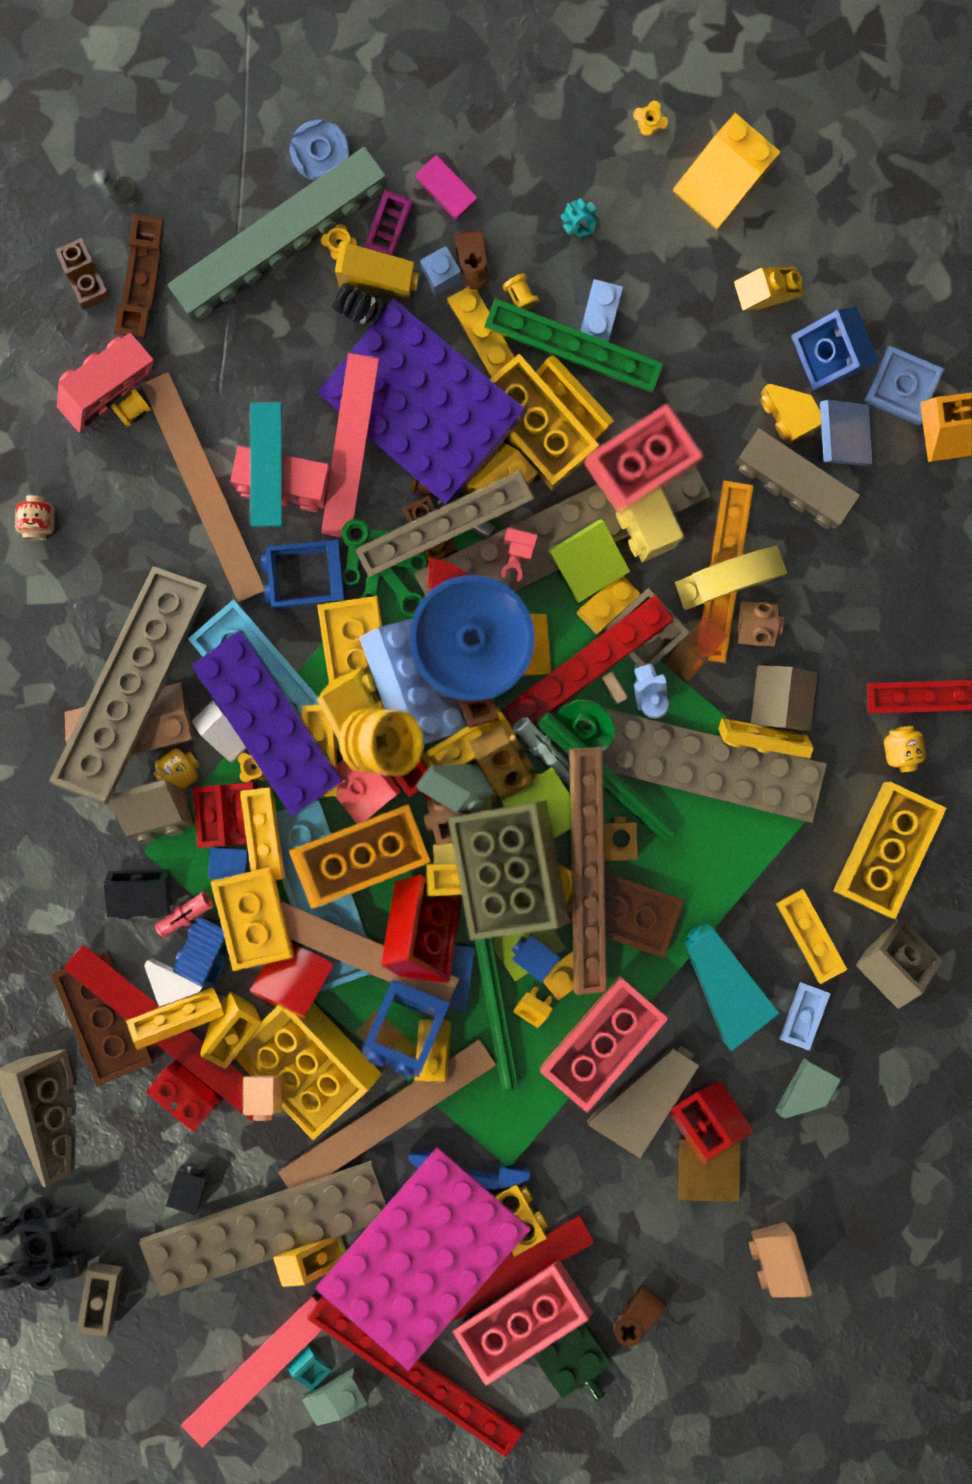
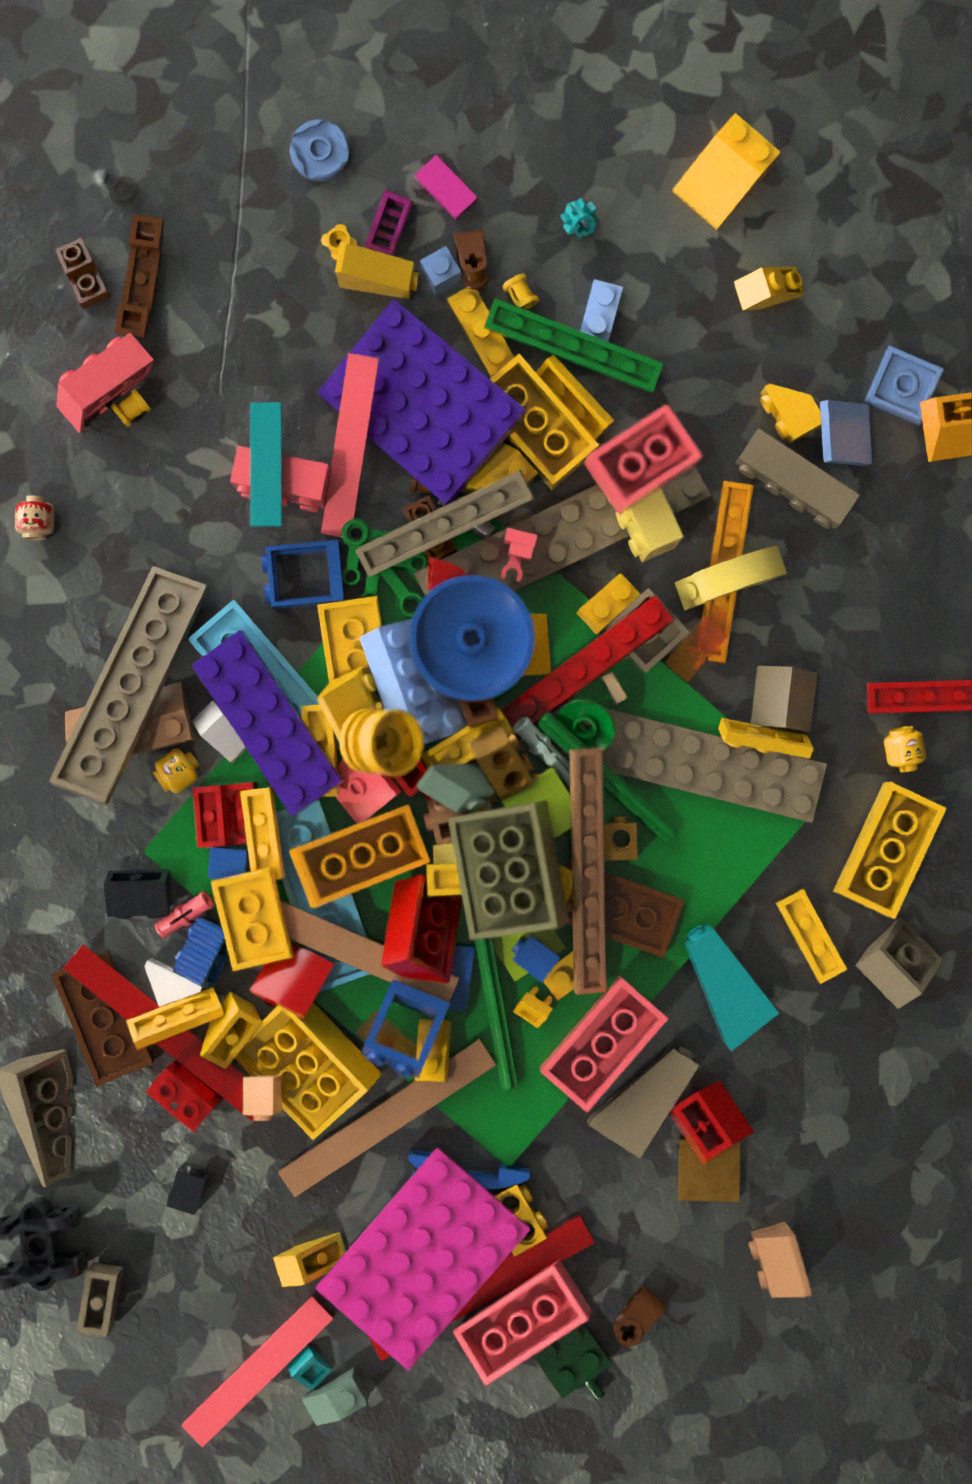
dark tan slope [109,780,194,844] -> none
dark tan plate [139,1161,387,1297] -> none
medium nougat tile [141,372,264,603] -> none
sand green brick [167,146,387,321] -> none
yellow plate [238,753,267,783] -> none
red tile [307,1295,524,1458] -> none
black gear [332,283,386,328] -> none
lime tile [549,519,630,603] -> none
yellow plate [633,101,668,136] -> none
light blue hips [634,664,669,719] -> none
medium nougat brick [737,601,784,647] -> none
sand green slope [775,1058,841,1118] -> none
light blue plate [779,982,830,1051] -> none
blue slope [791,307,879,391] -> none

